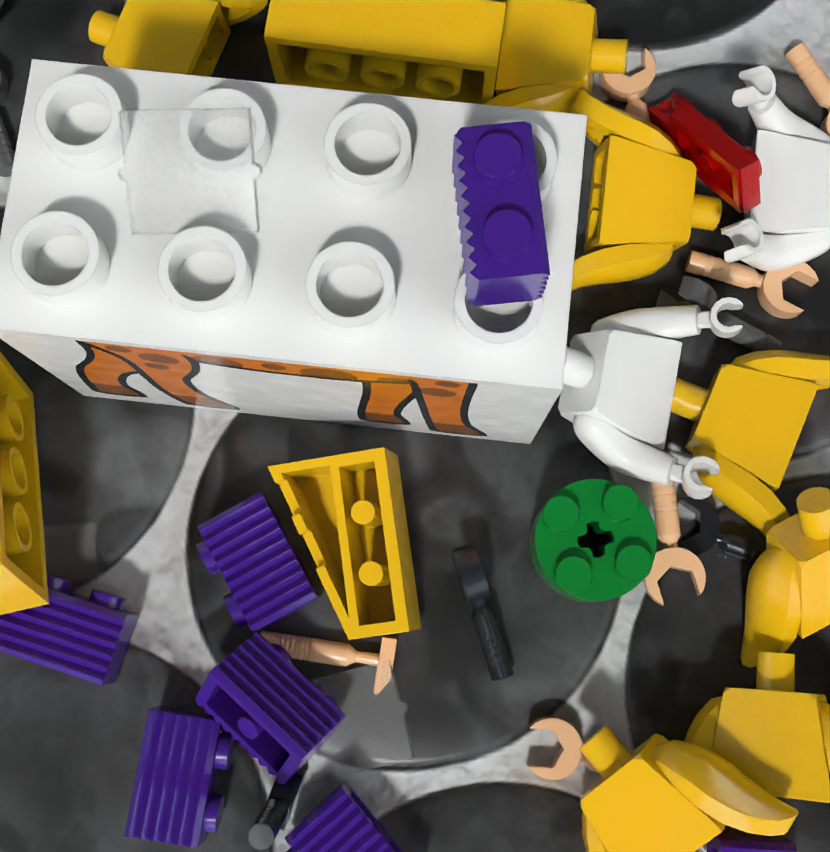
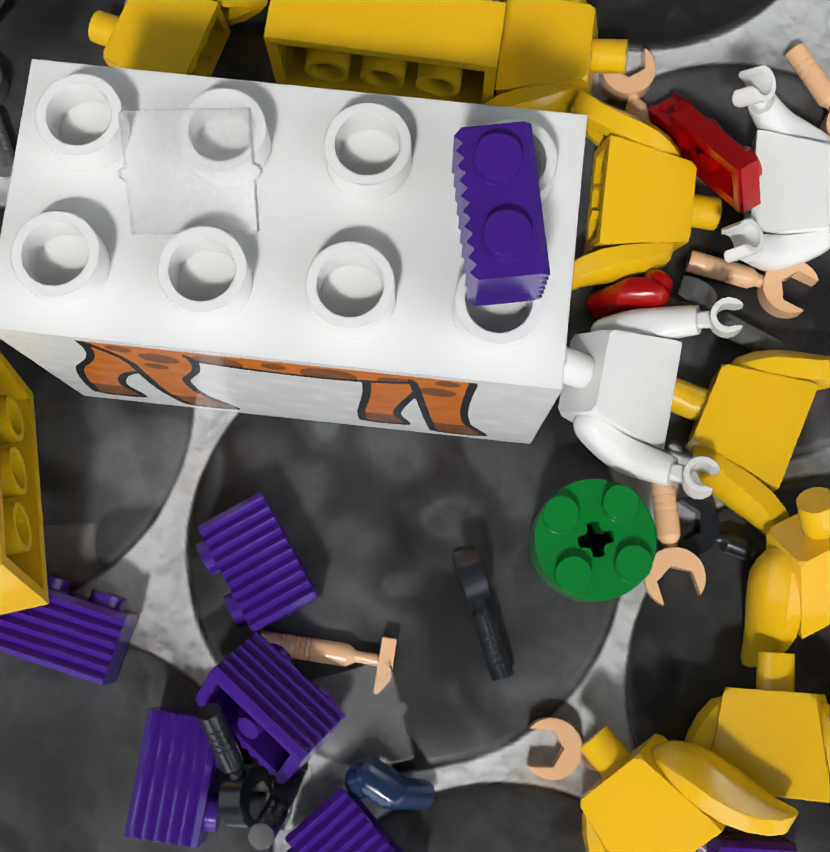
yellow wedge [267,447,422,640] -> none
none -> black piece [196,703,272,828]
none -> dark blue arm [345,757,435,810]
none -> red arm [588,269,673,319]

